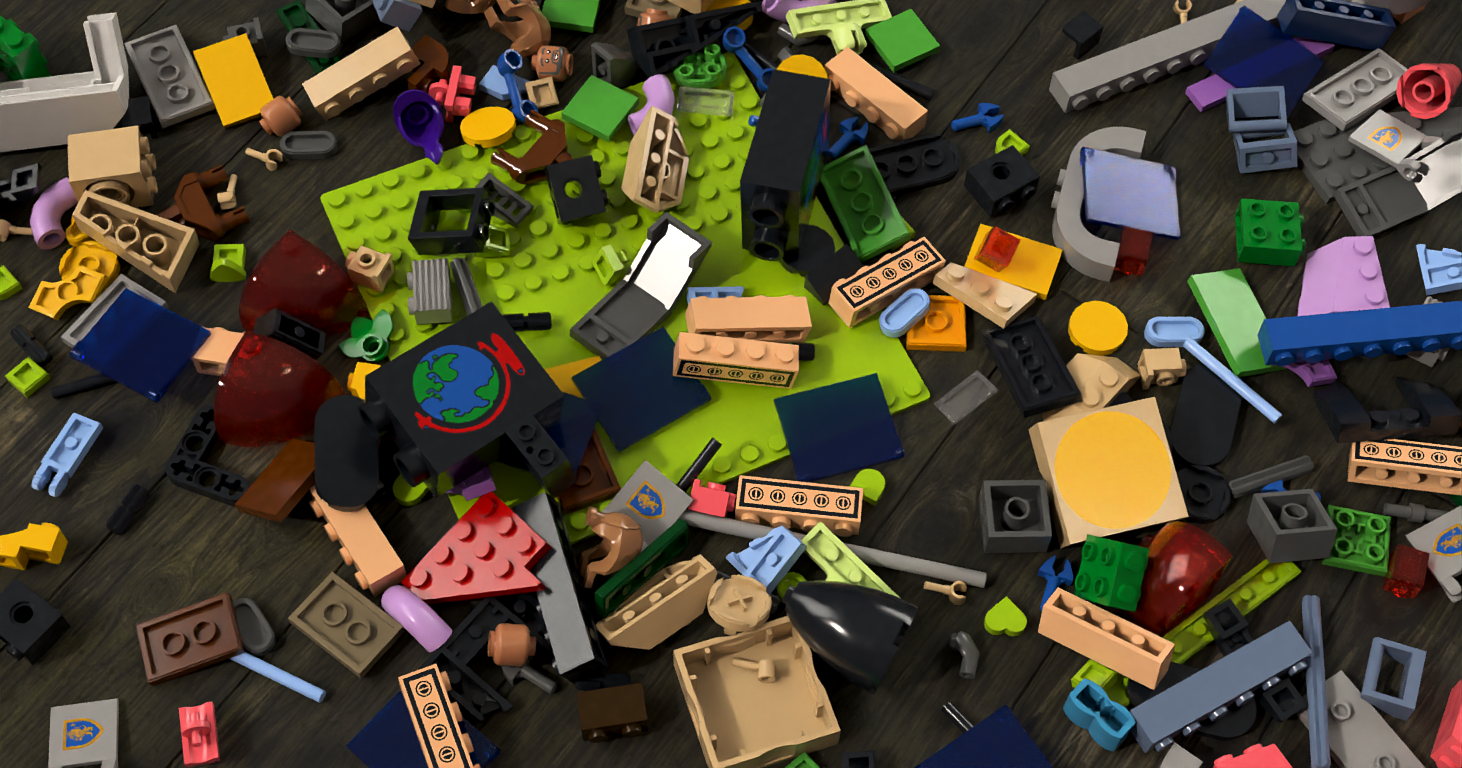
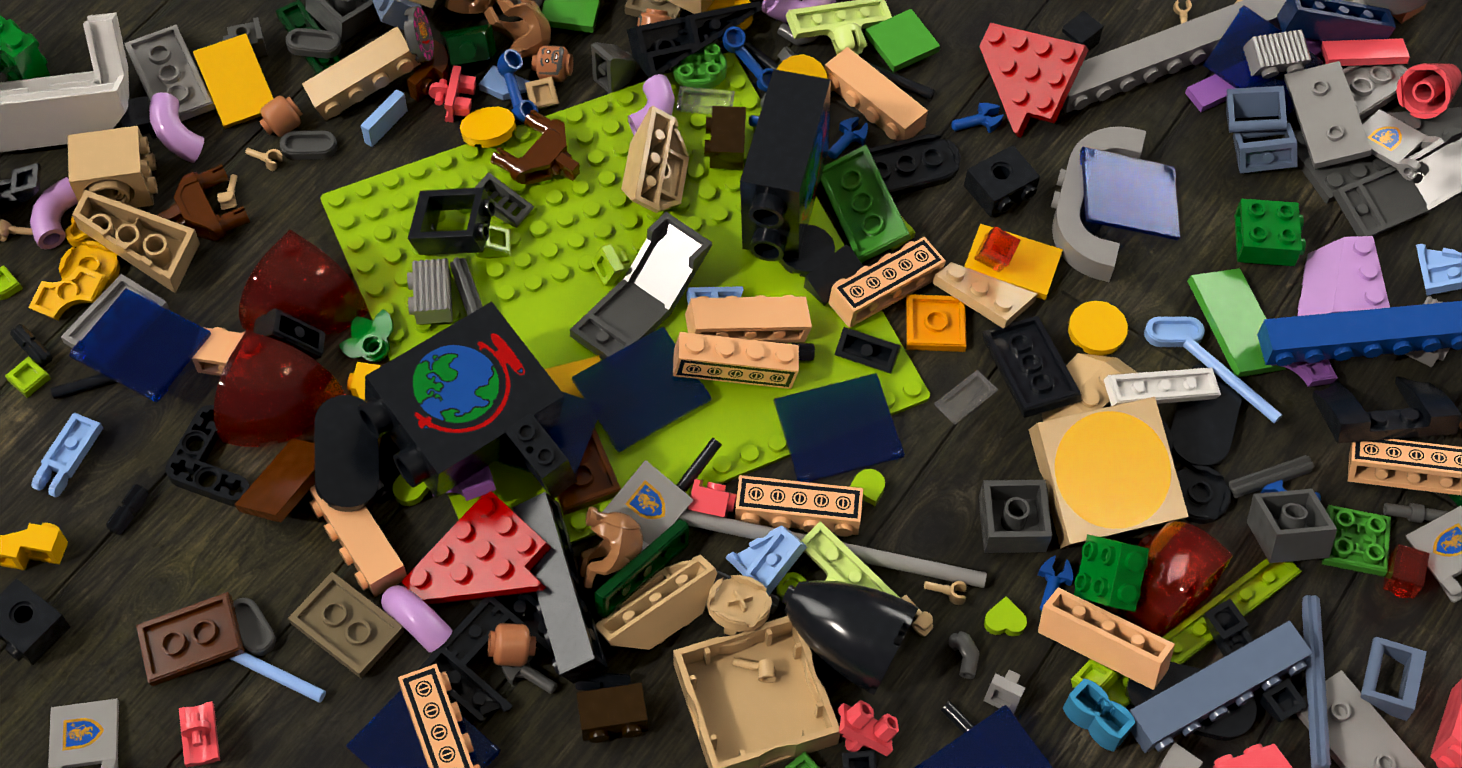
lime tile [210,244,246,282] -> none
tan brick [346,246,395,293] -> none
dark purple piece [393,89,444,165] -> none
black piece [503,312,552,331] -> none
black brick [544,155,609,224] -> none
bright green tile [561,75,639,142] -> none
light blue tile [879,288,930,338] -> none
lime tile [995,129,1030,156] -> none
clear red brick [1114,226,1153,276] -> none
tan brick [1137,348,1186,390] -> none
none -> lavender cylinder [149,92,204,163]
none -> light blue tile [361,89,408,147]
none -> dark grey tile [404,6,434,63]
none -> dark green torso [440,24,497,65]
none -> dark brown piece [704,106,746,170]
none -> black slope [834,327,902,374]
none -> coral hips [838,700,899,756]
none -> tan hand [901,595,933,637]
none -> wing [979,23,1089,138]
none -> light grey tile [983,670,1025,715]
none -> white tile [1104,367,1221,406]
none -> light grey brick [1243,29,1311,79]
none -> light grey plate [1284,61,1372,169]
none -> coral tile [1320,38,1410,66]

